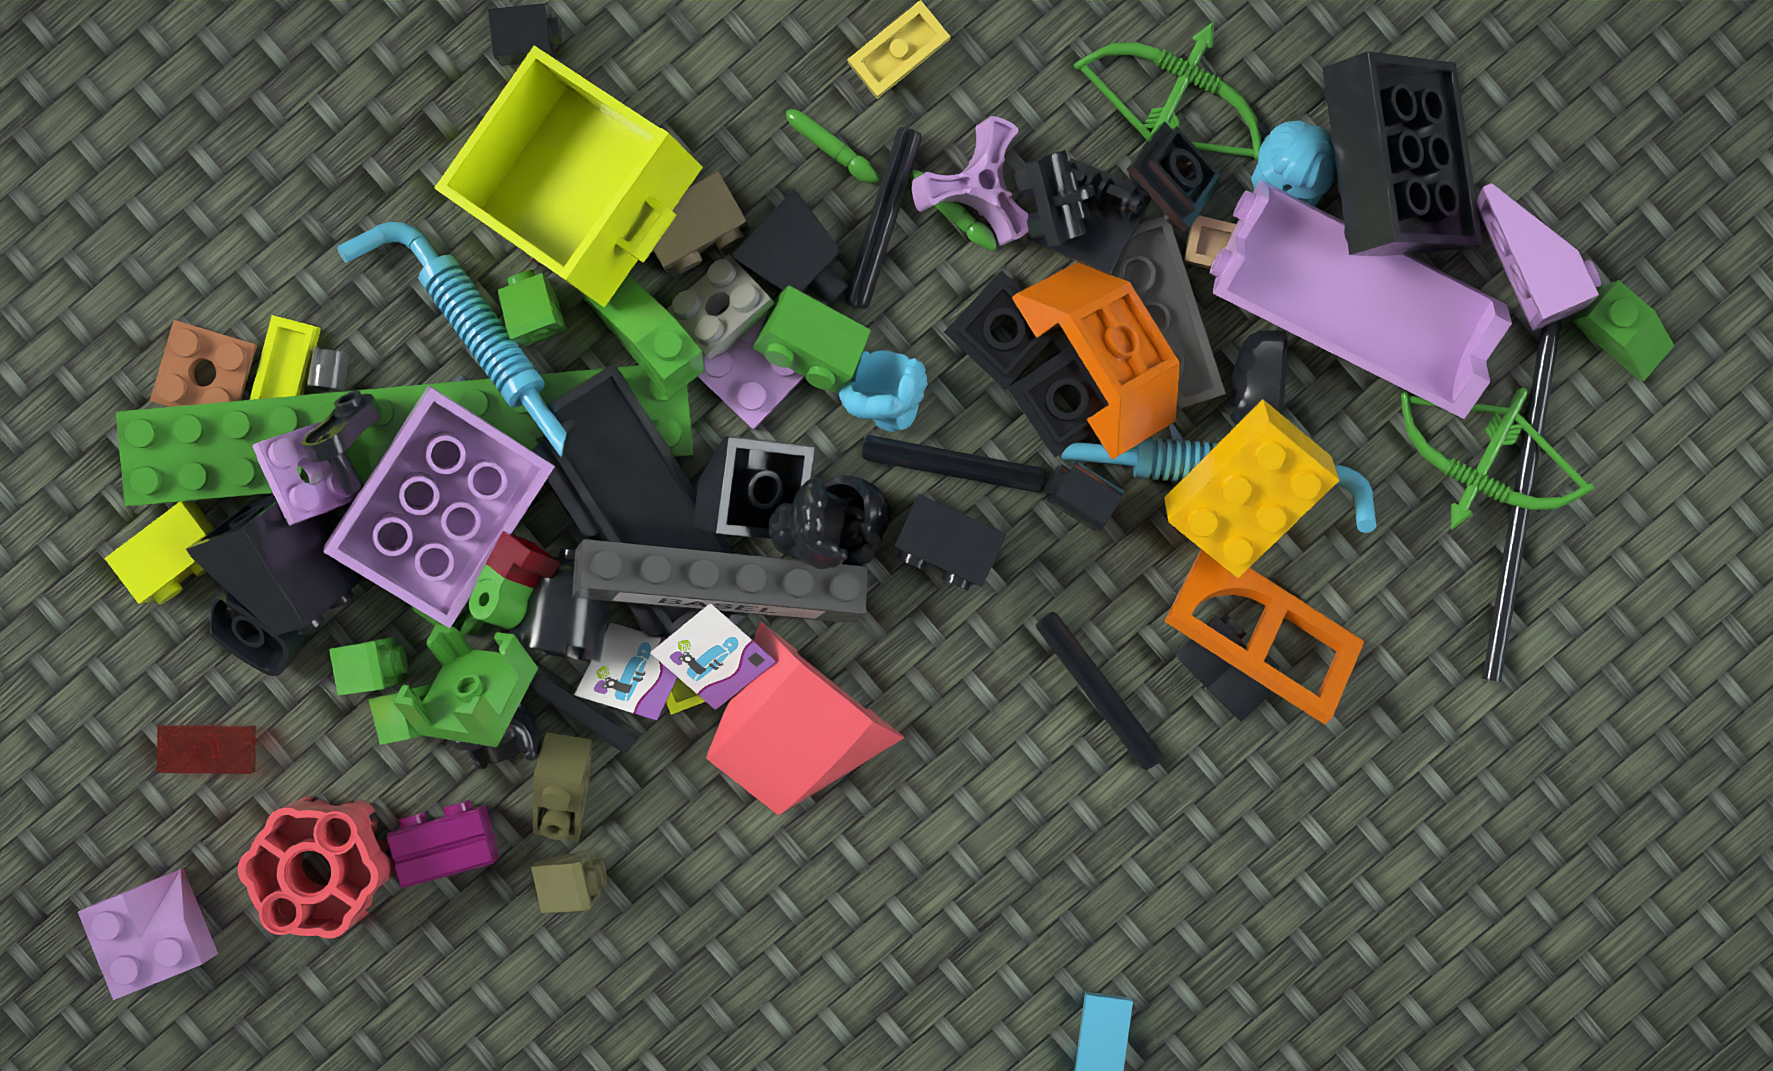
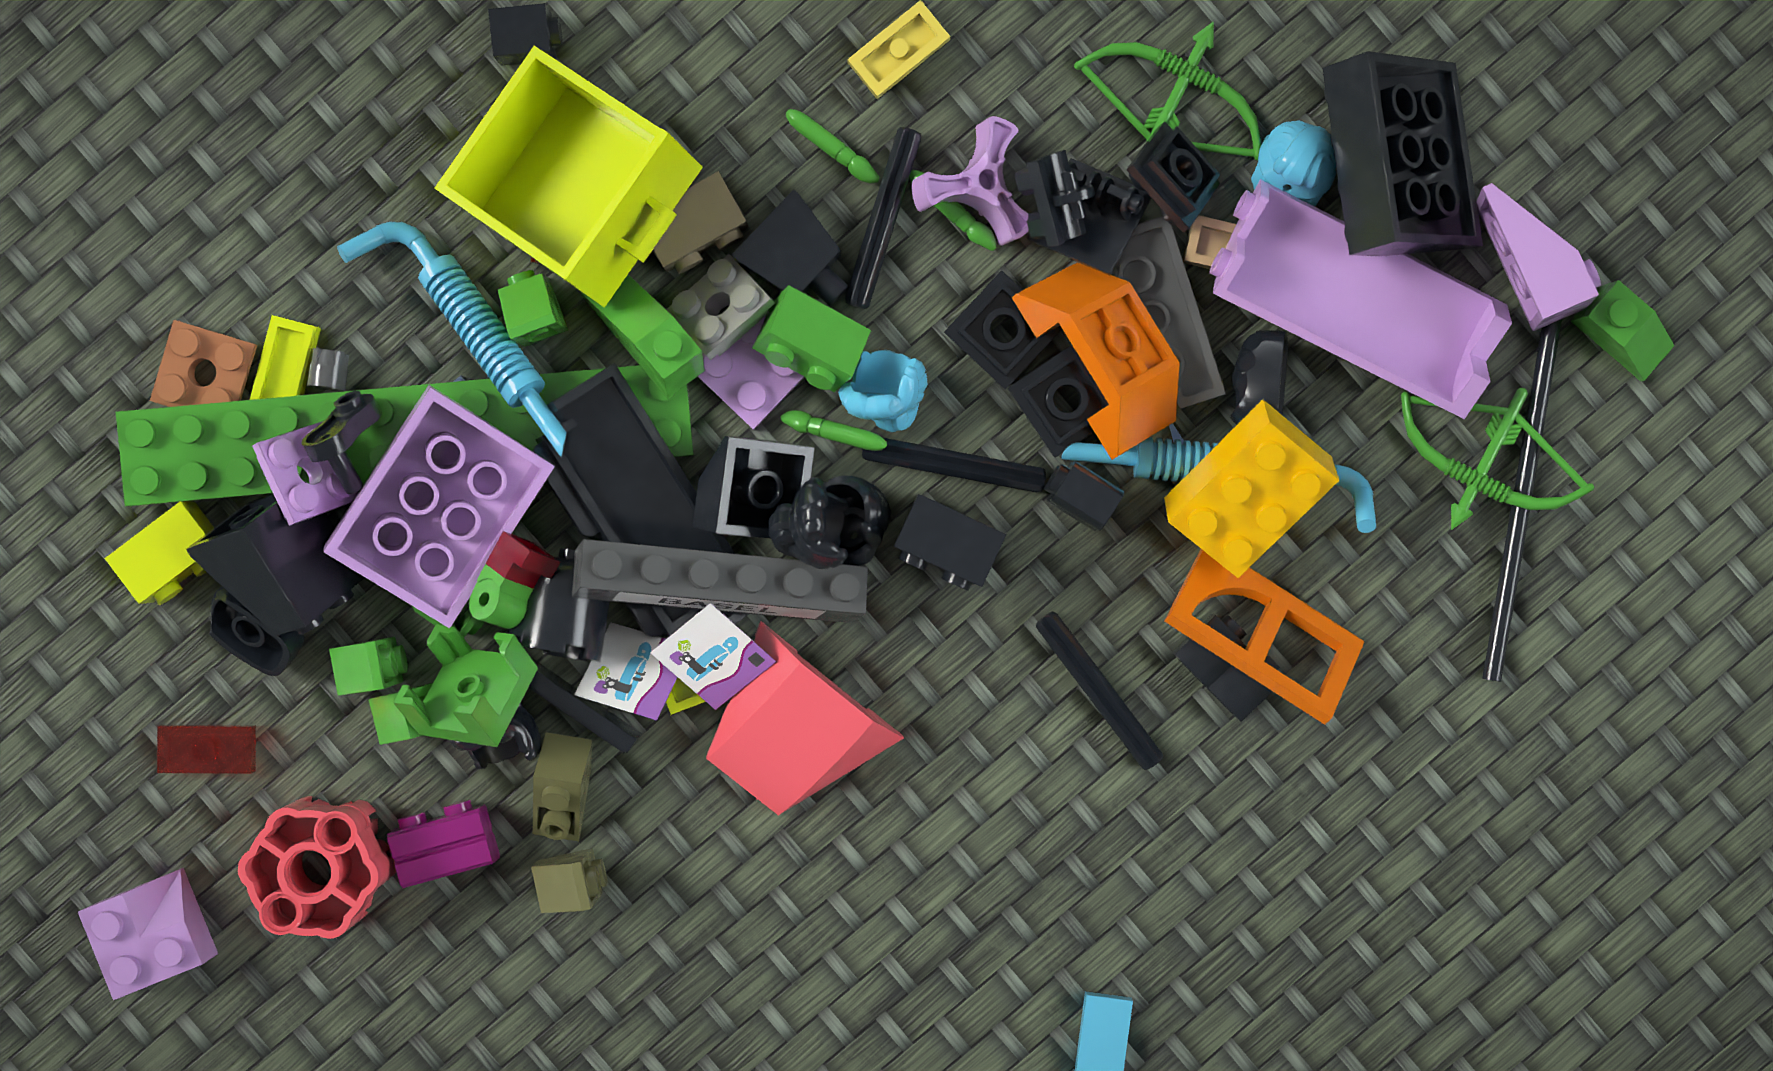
none -> bright green piece [781,410,887,451]

